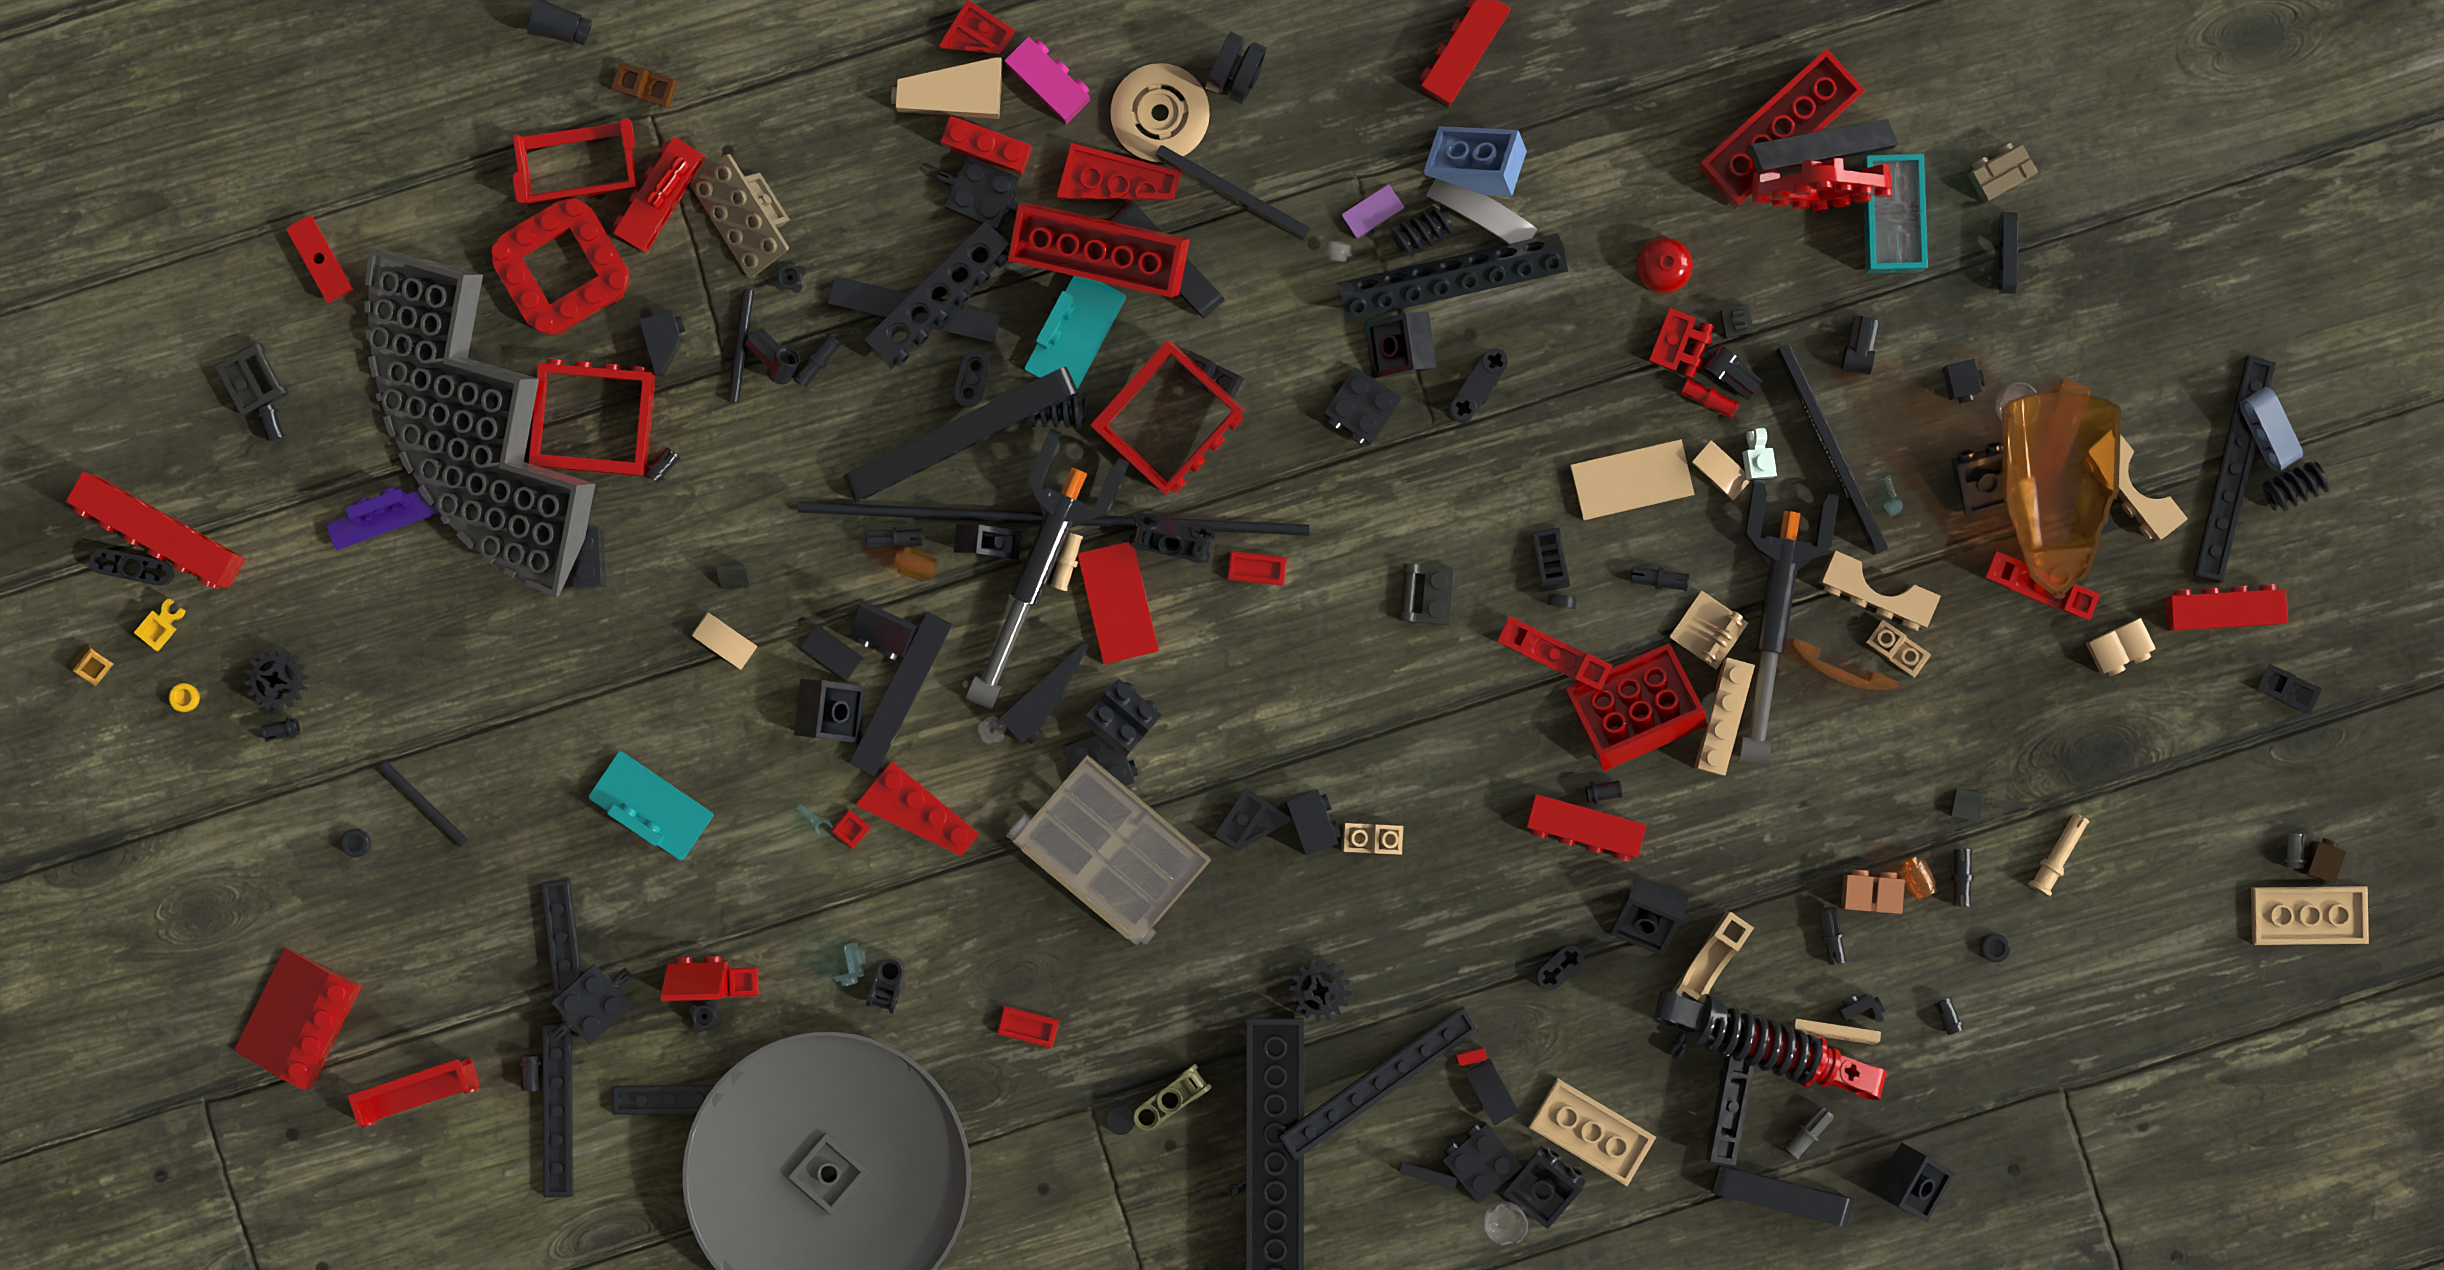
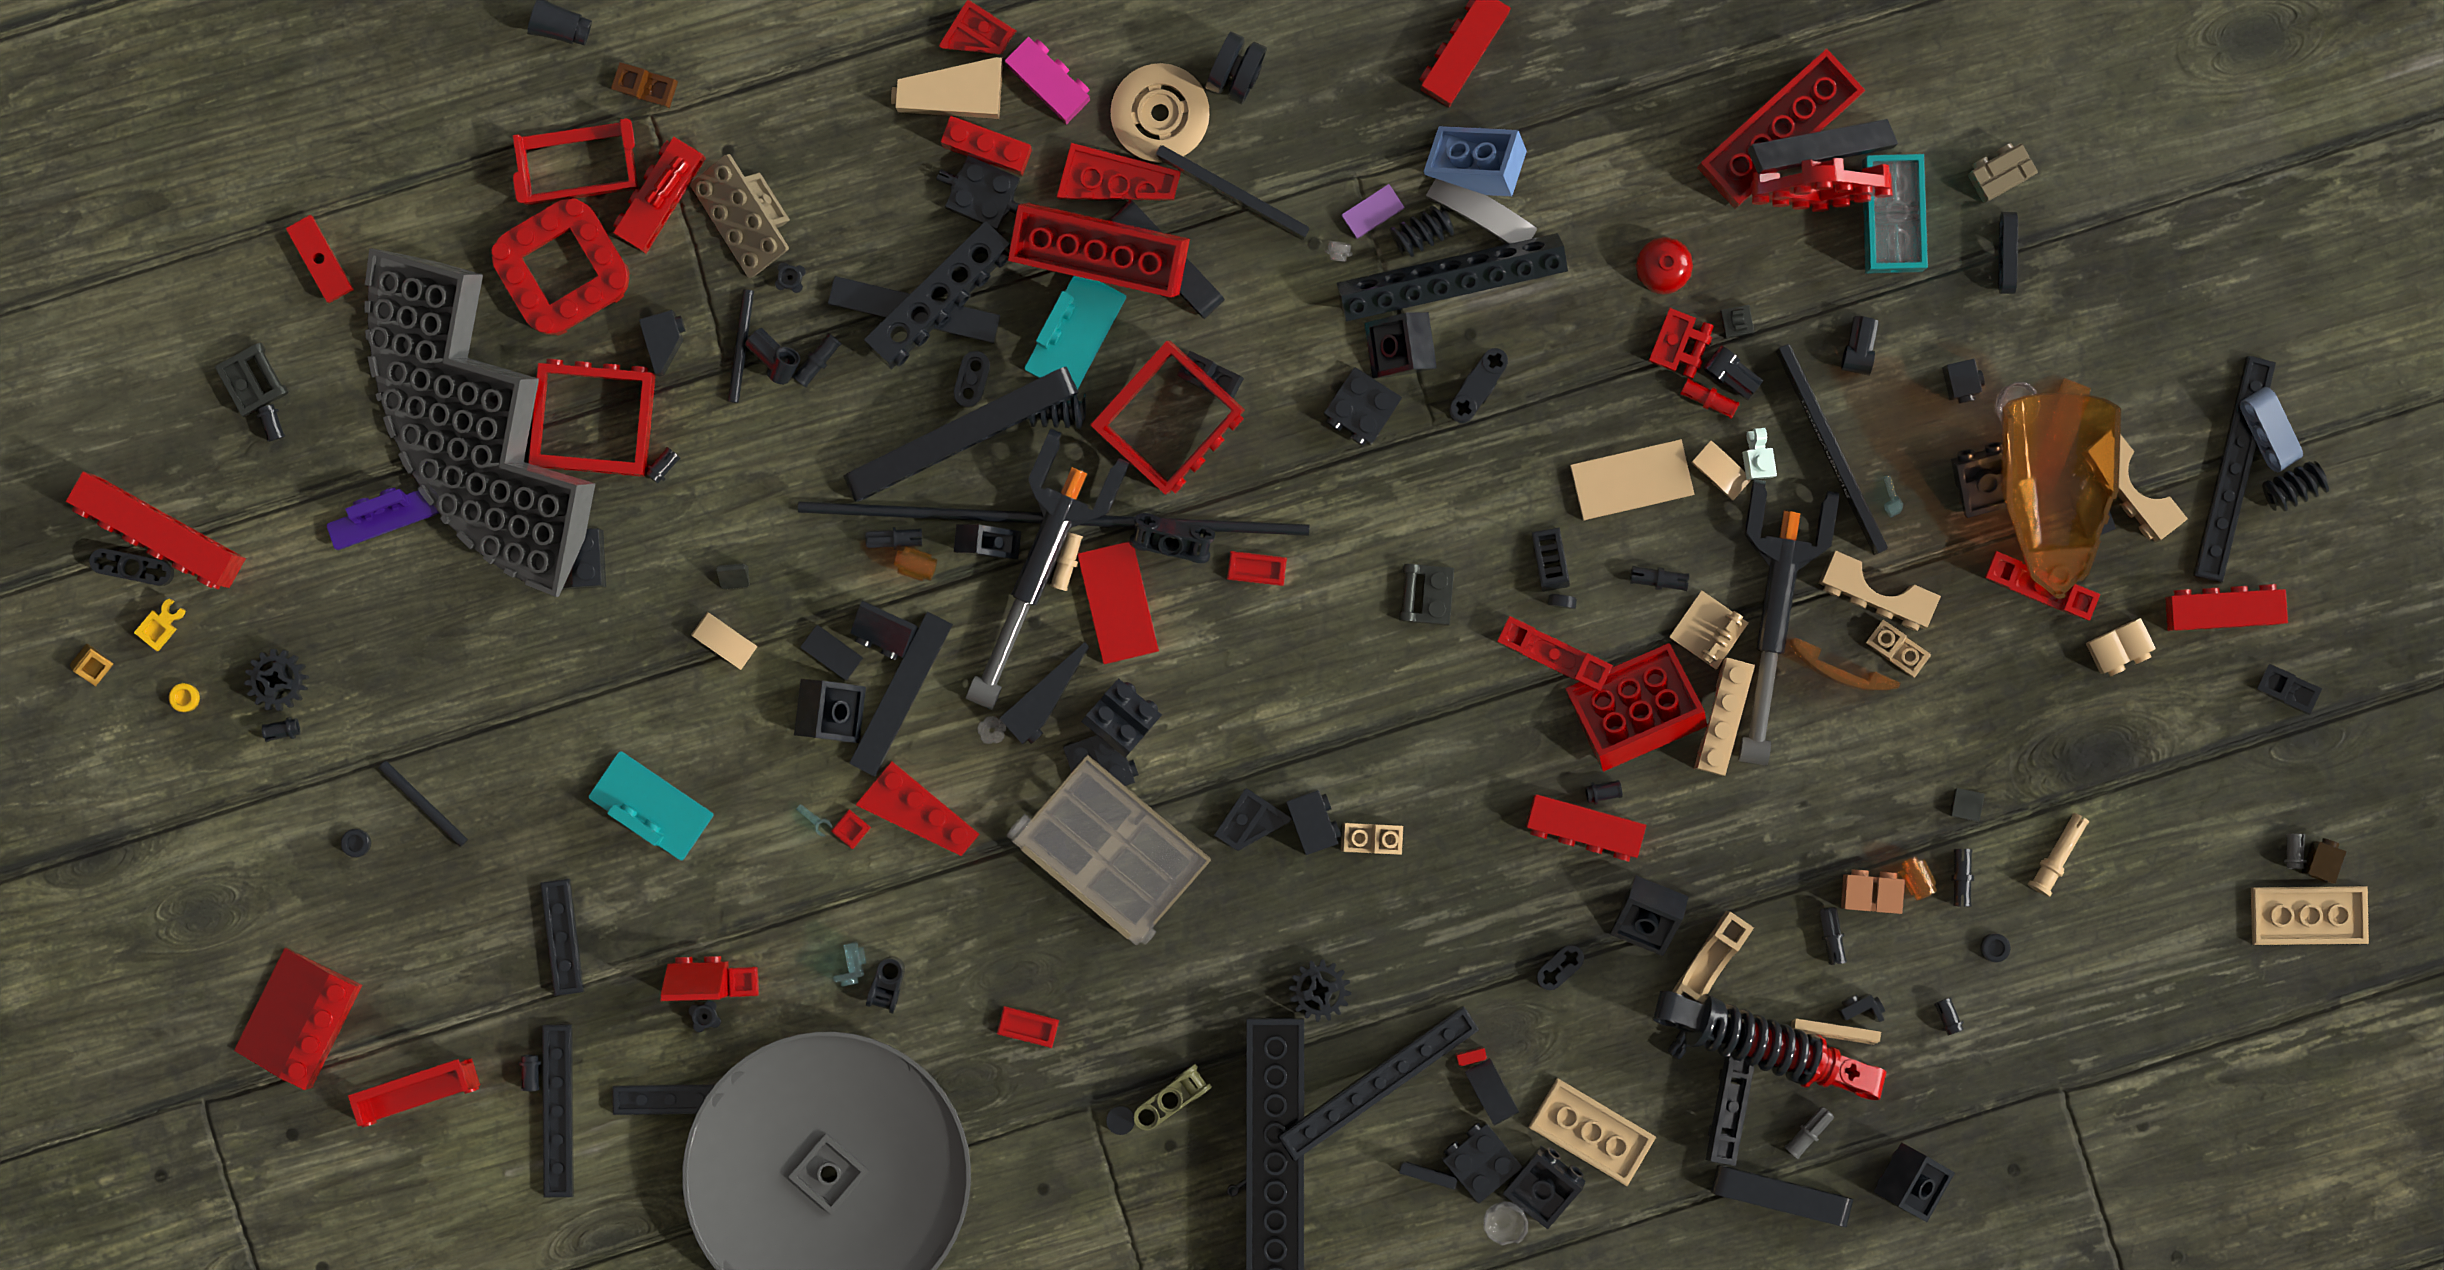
black plate [550,964,632,1045] -> none

